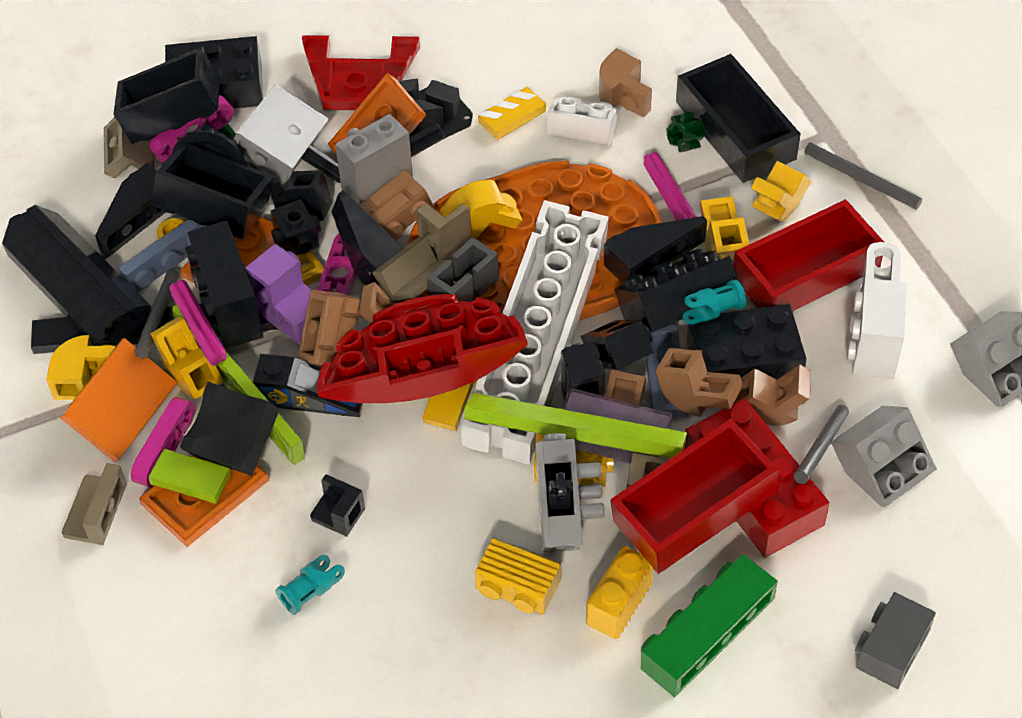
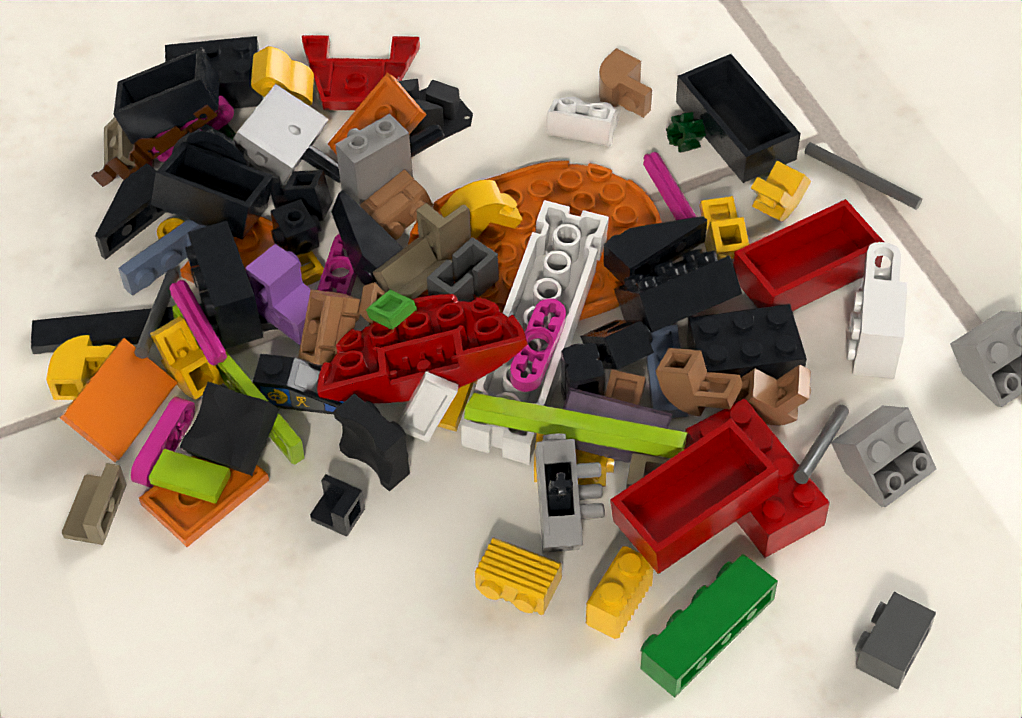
black piece [2,205,151,345] -> none
teal piece [275,555,345,615] -> none
yellow tile [478,87,546,140] -> none
teal piece [683,280,746,324] -> none
none -> reddish brown piece [91,104,218,187]
none -> yellow brick [251,46,314,106]
none -> black brick [333,394,410,492]
none -> bright green tile [366,289,417,330]
none -> white tile [397,372,458,442]
none -> dark pink beam [510,298,566,392]

